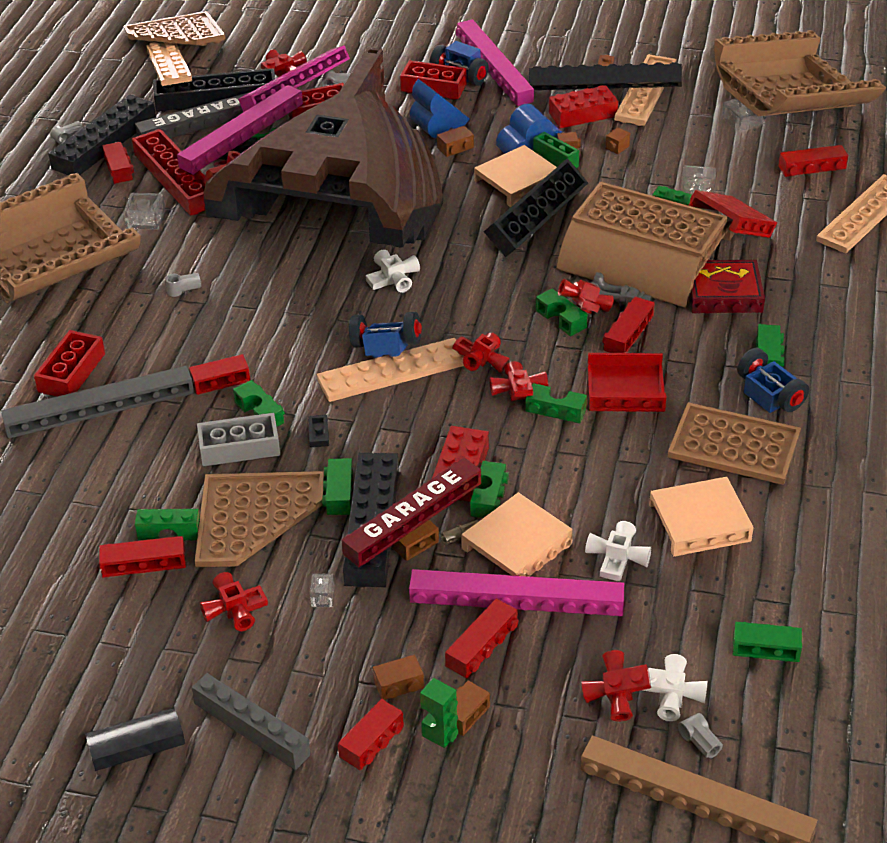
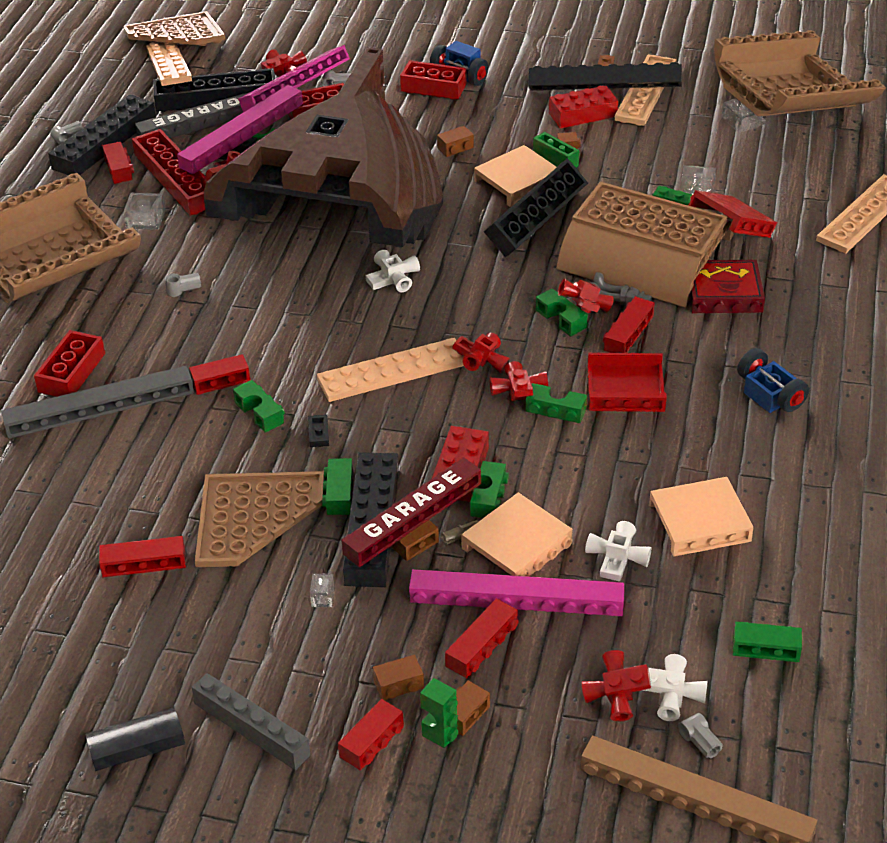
green arch [135,509,200,541] -> none
light grey brick [197,413,280,466] -> none
red brick [200,572,268,631] -> none
brick [349,312,422,358] -> none
blue brick [410,79,470,138] -> none
dark pink brick [456,19,534,106] -> none
blue brick [496,104,563,154] -> none
dark orange brick [605,128,630,154] -> none
medium nougat plate [668,402,801,485] -> none
green brick [756,324,784,367] -> none
red brick [778,145,849,177] -> none

